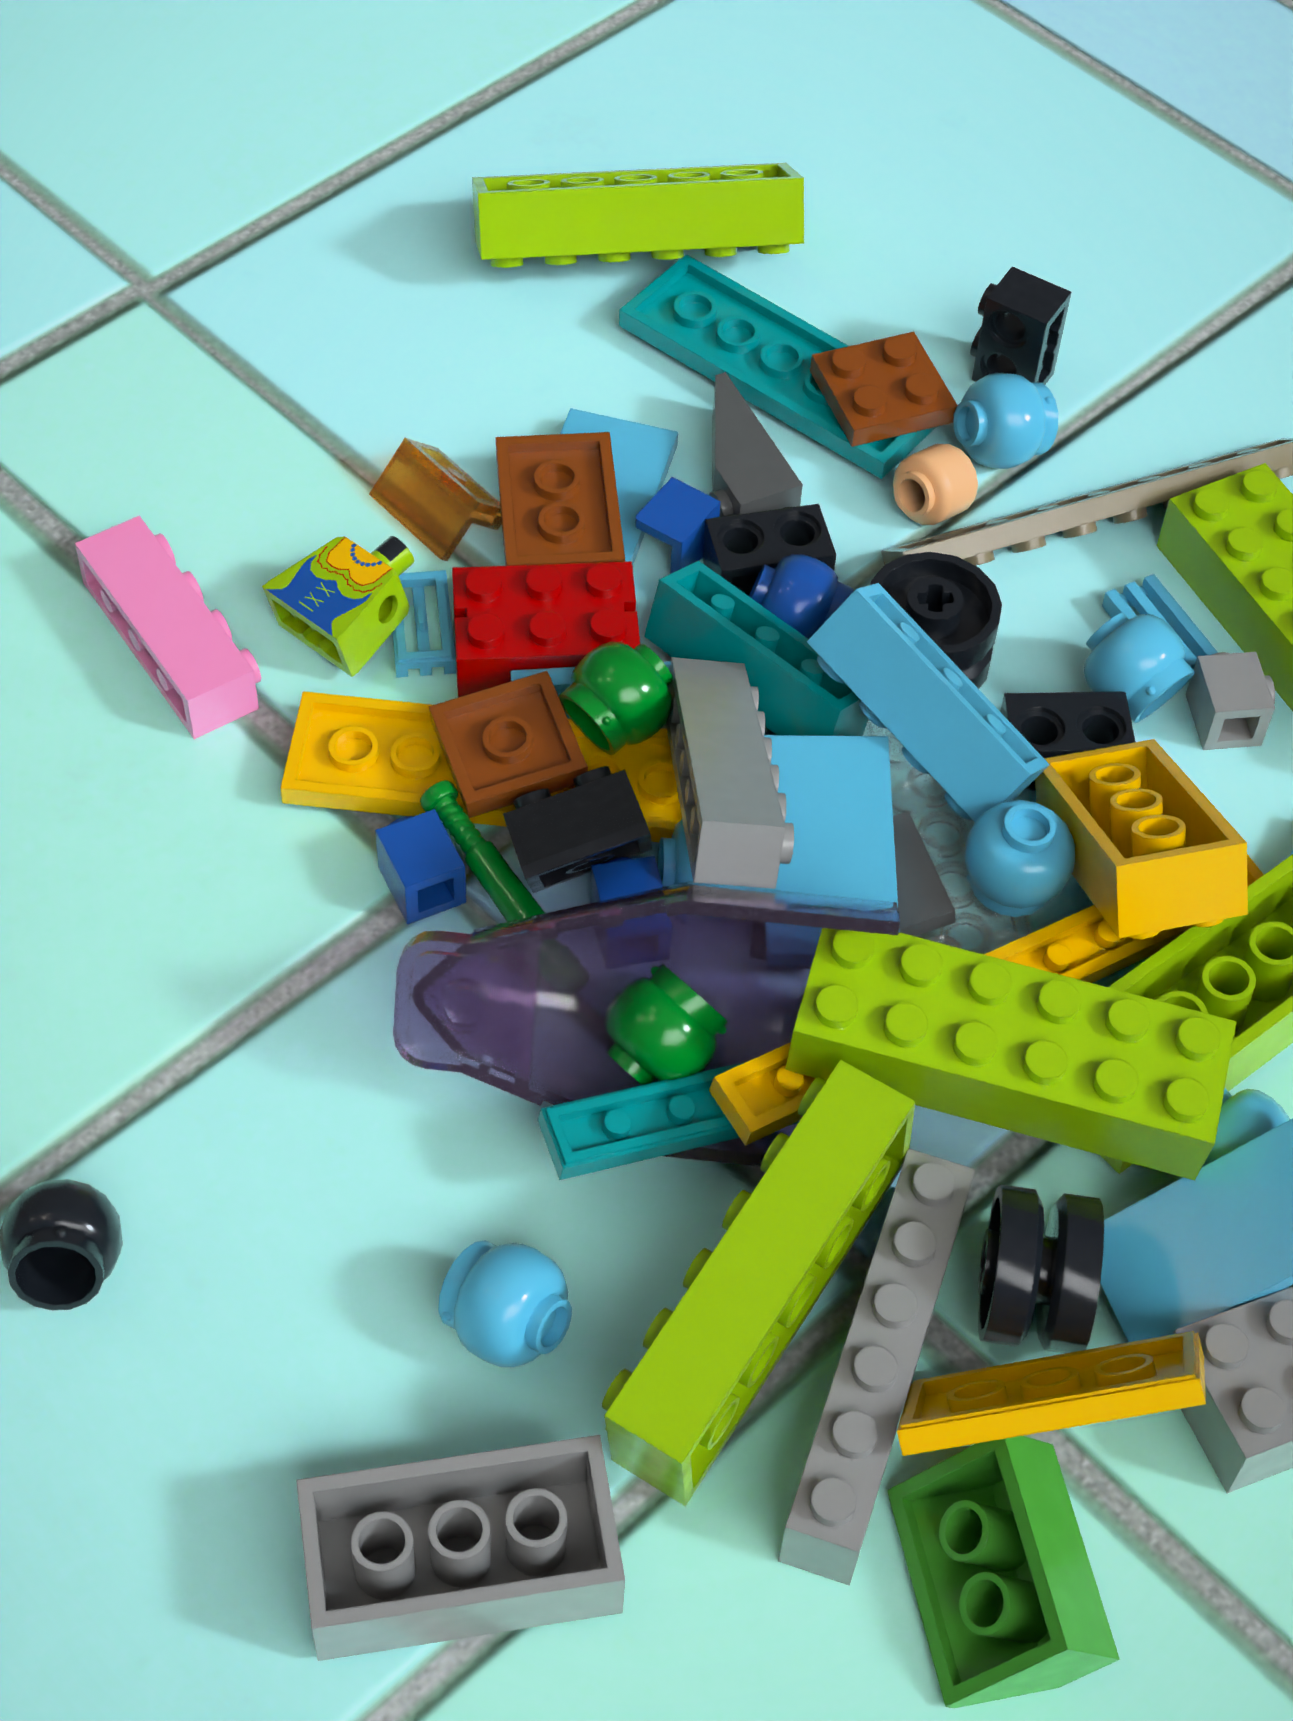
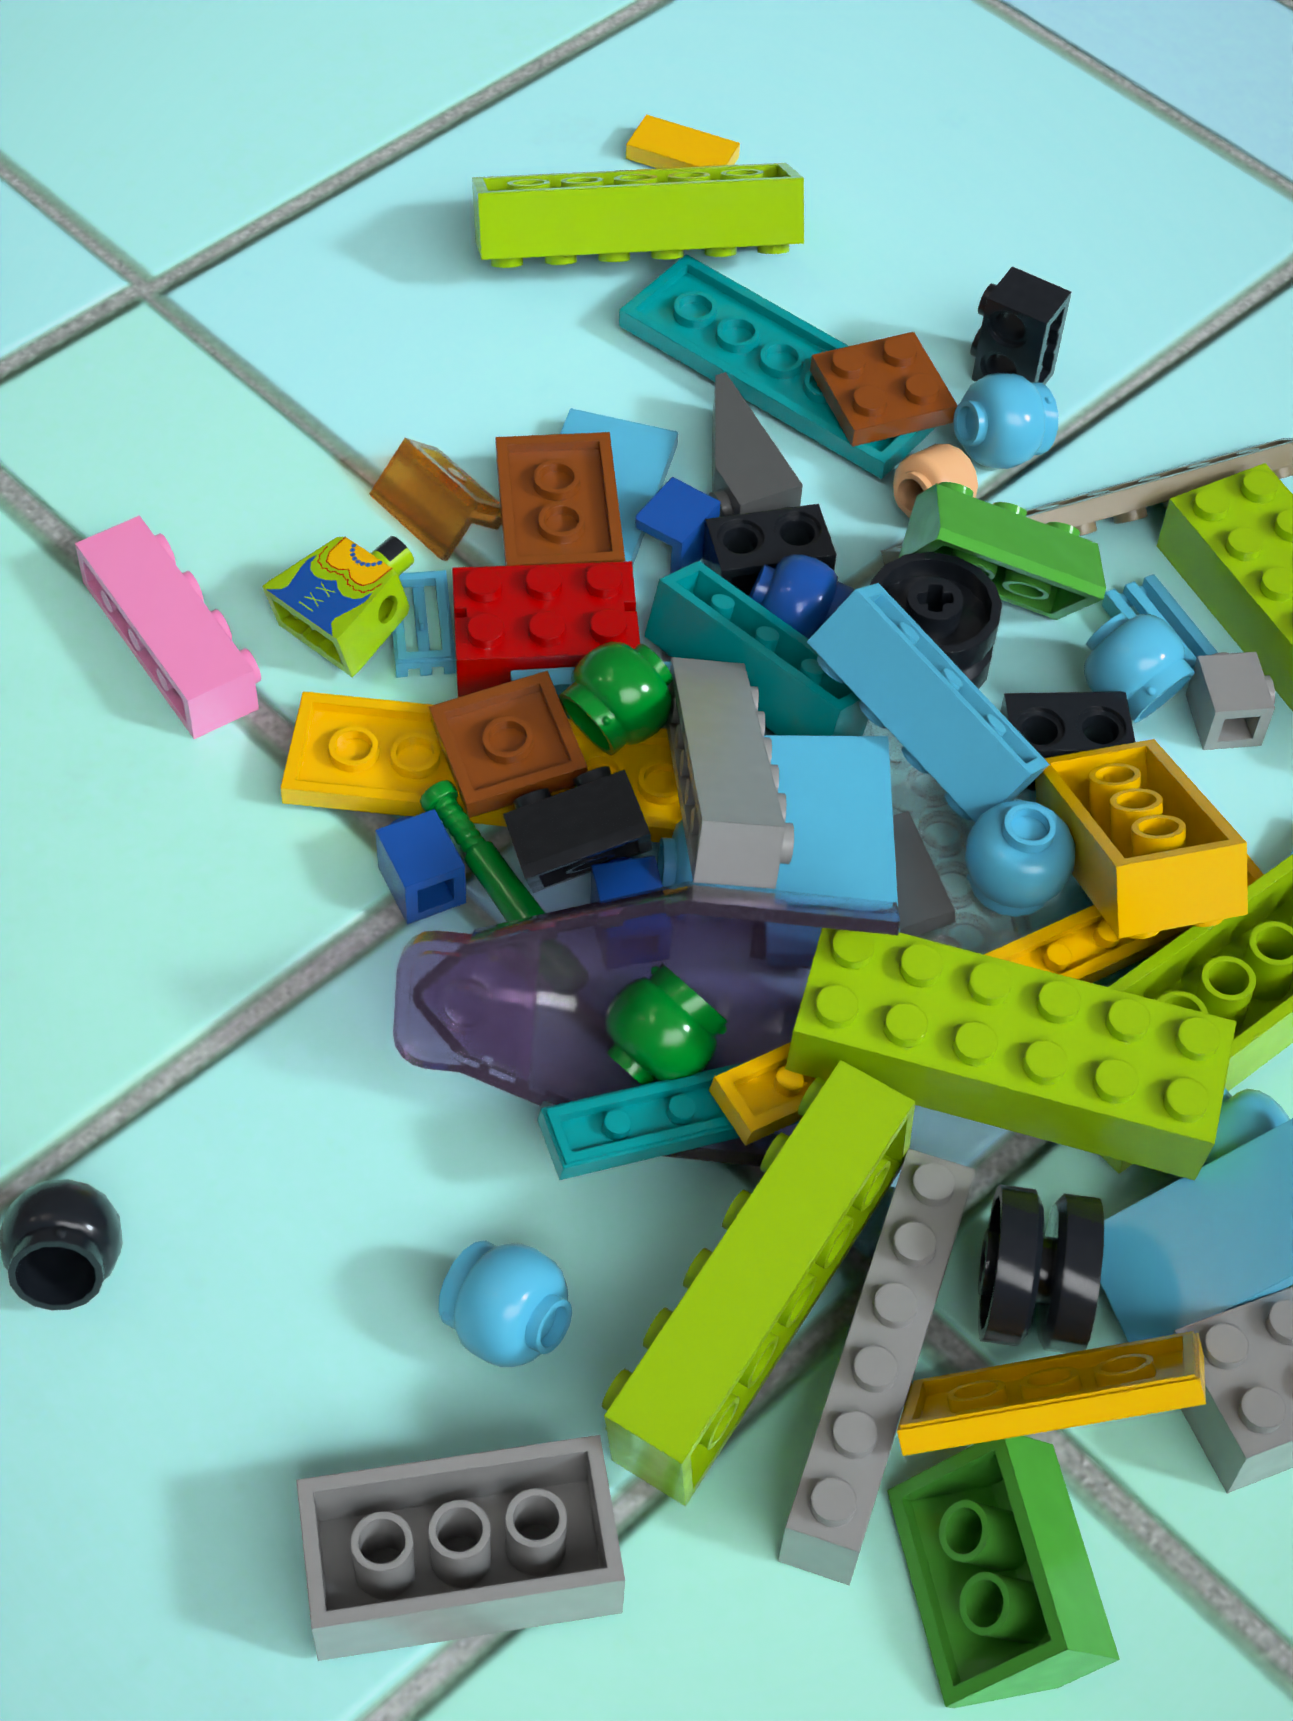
none -> yellow tile [626,114,740,168]
none -> bright green slope [899,482,1106,620]

